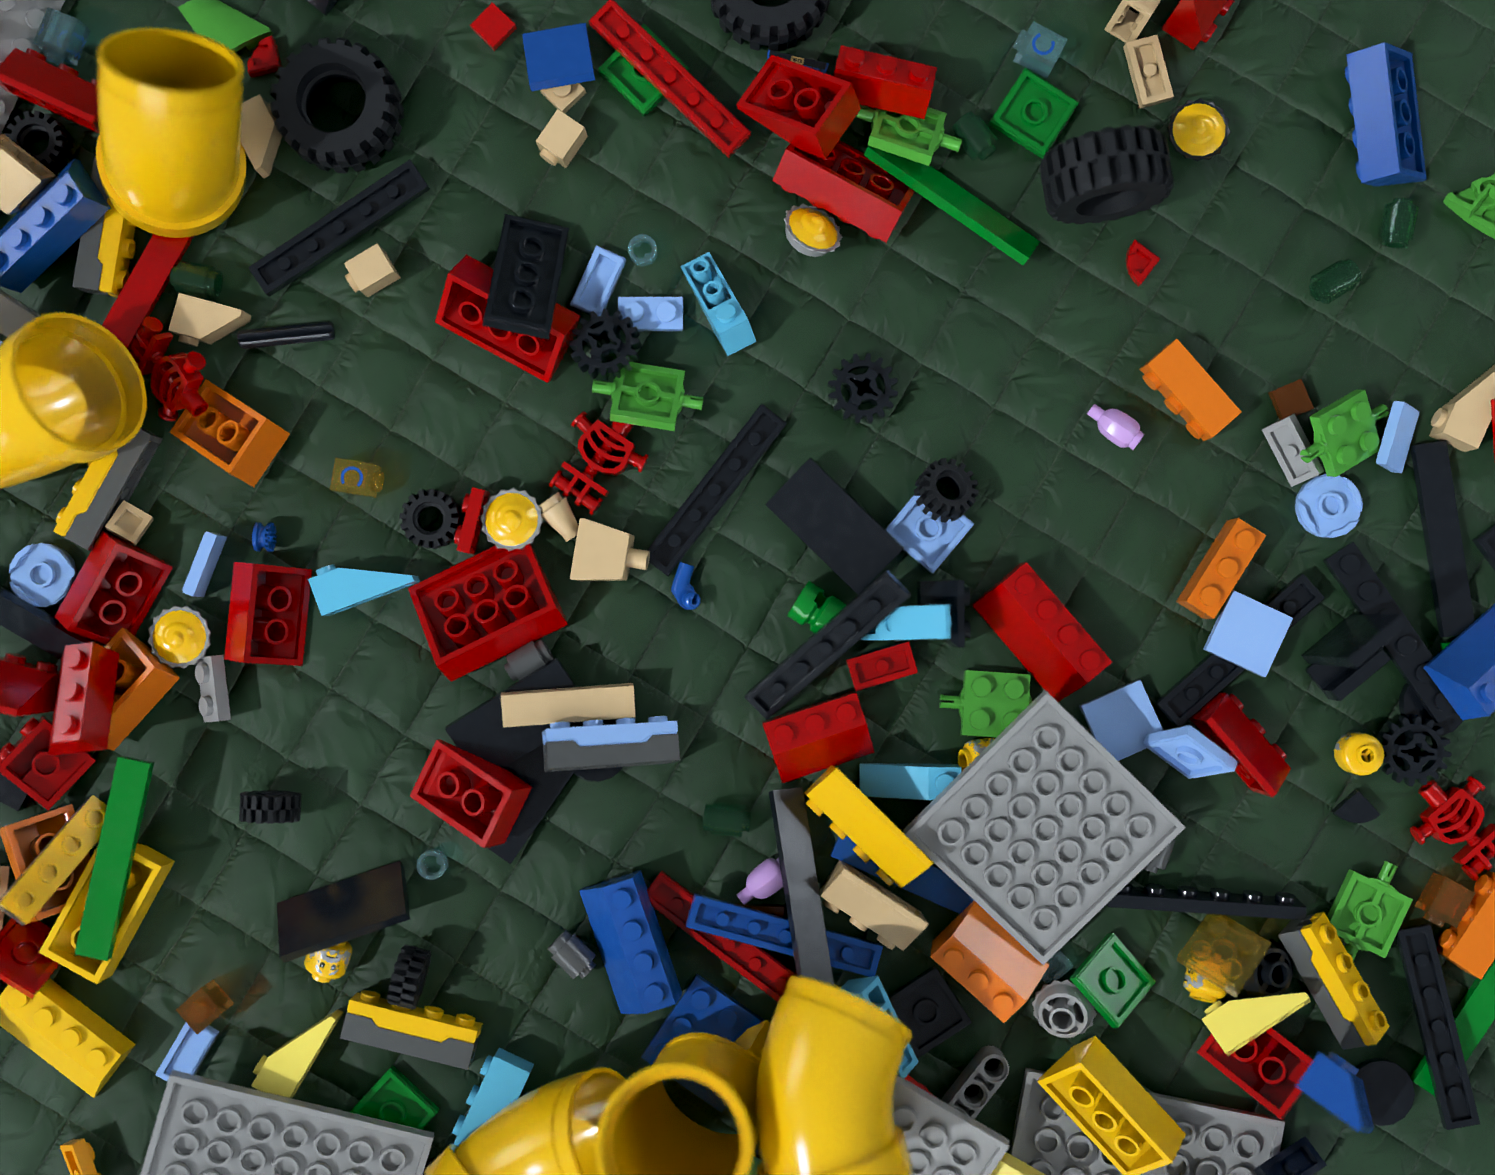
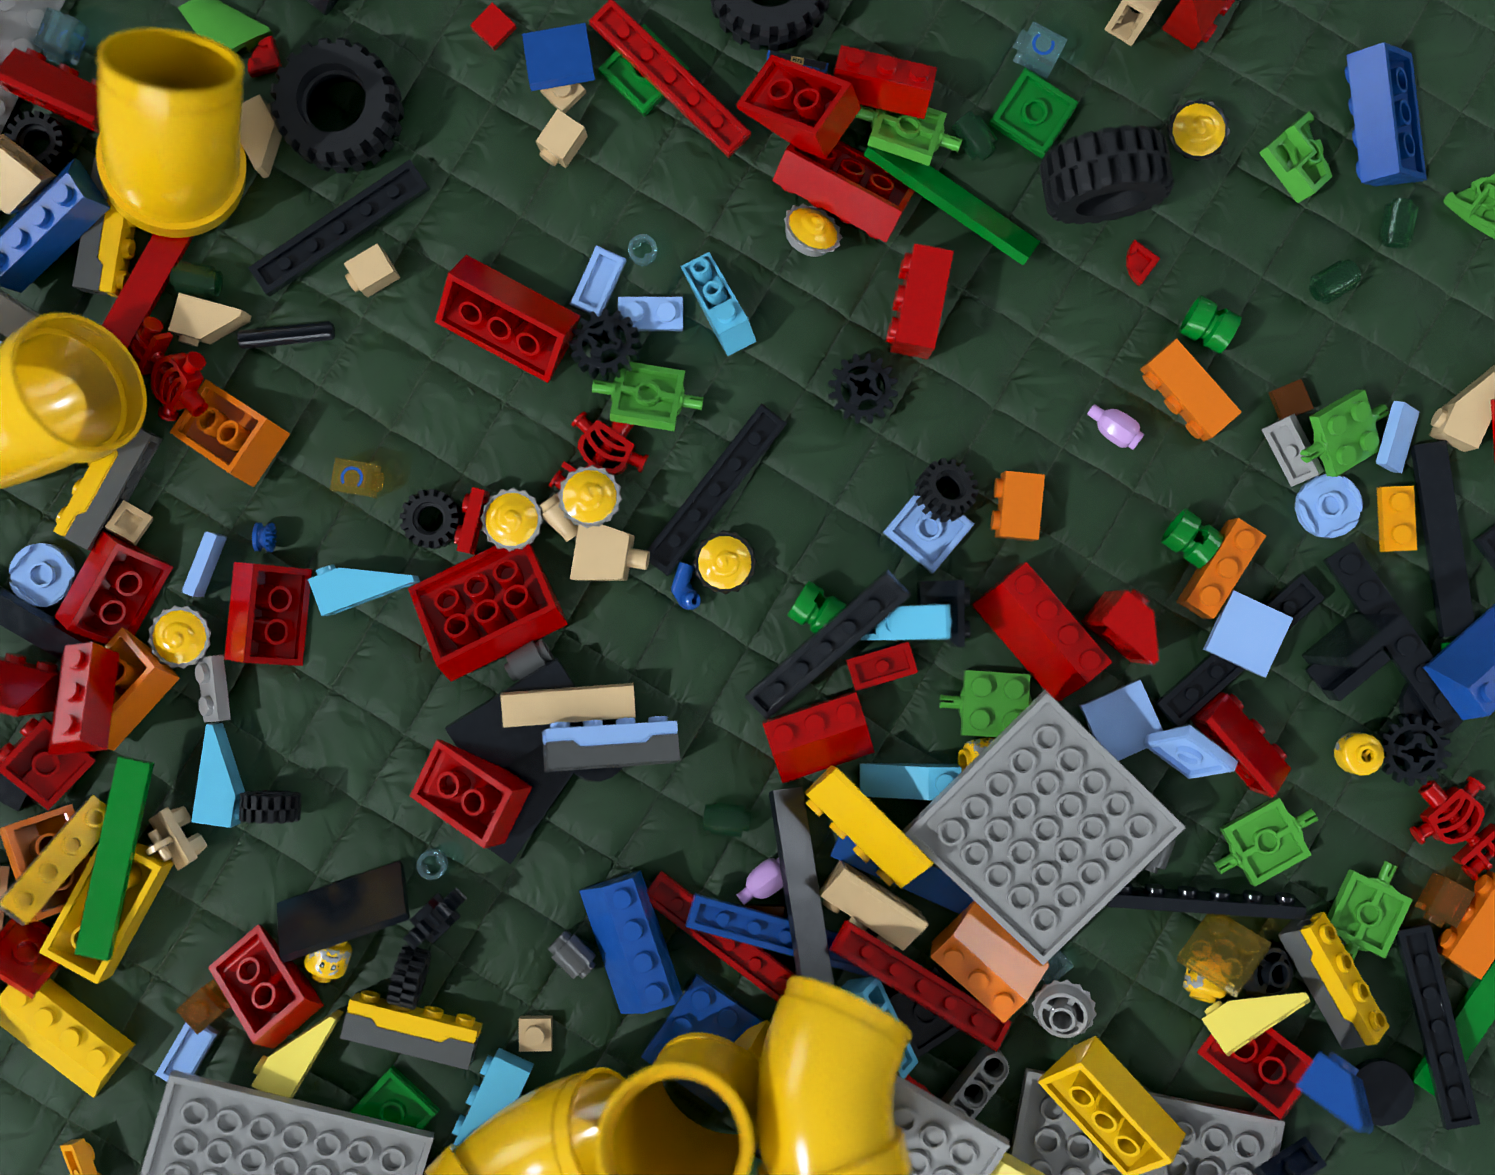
black tile [482,214,569,340] -> none
black tile [765,457,904,595] -> none
green tile [1069,933,1156,1028] -> none
tan plate [1123,35,1174,109] -> none
black tile [1331,790,1380,823] -> none
none -> tan hips [145,806,207,870]
none -> medium azure slope [191,722,245,828]
none -> red slope [208,924,324,1049]
none -> black gear [403,887,467,949]
none -> tan plate [519,1015,553,1052]
none -> yellow piece [557,465,622,528]
none -> yellow piece [693,530,757,595]
none -> red tile [829,920,1012,1051]
none -> red brick [886,243,954,359]
none -> orange brick [990,471,1045,541]
none -> red slope [1081,589,1159,665]
none -> green wheel [1160,508,1224,569]
none -> green wheel [1179,295,1242,354]
none -> bright green plate [1214,796,1318,887]
none -> bright green slope [1259,111,1332,204]
none -> light orange plate [1377,486,1417,552]

